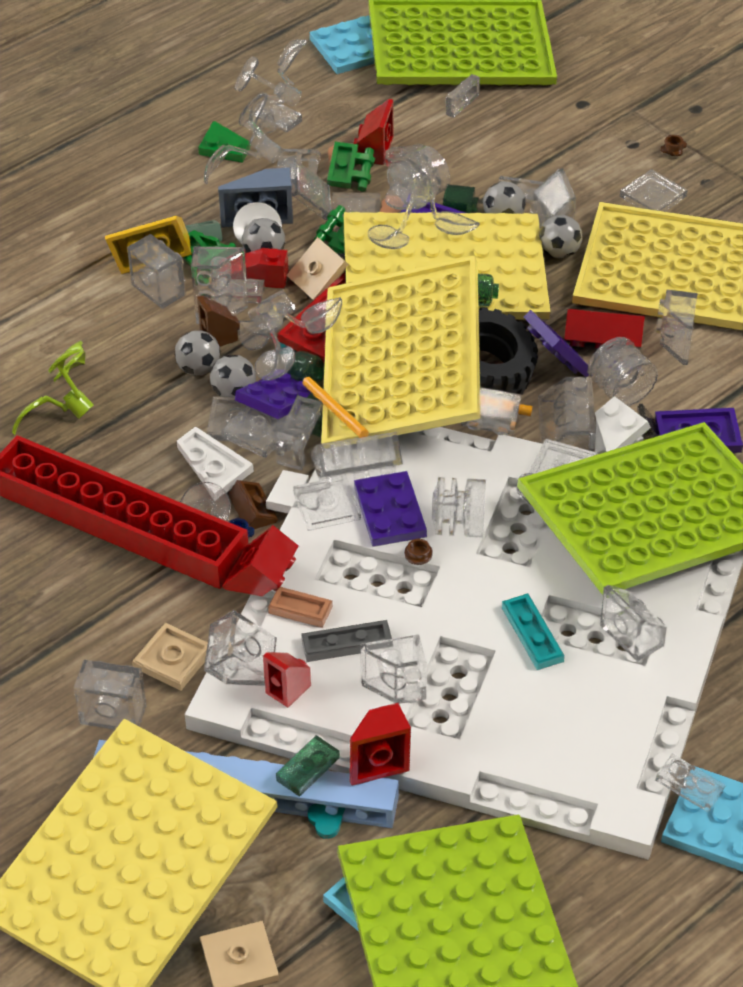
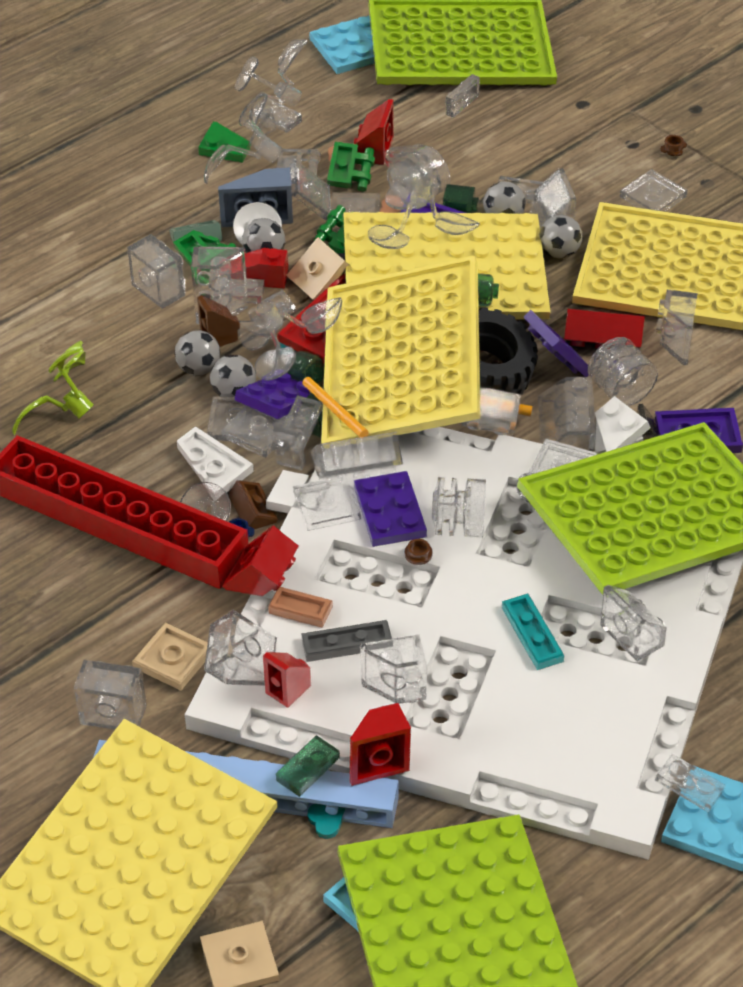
yellow slope [105,216,191,274] -> none

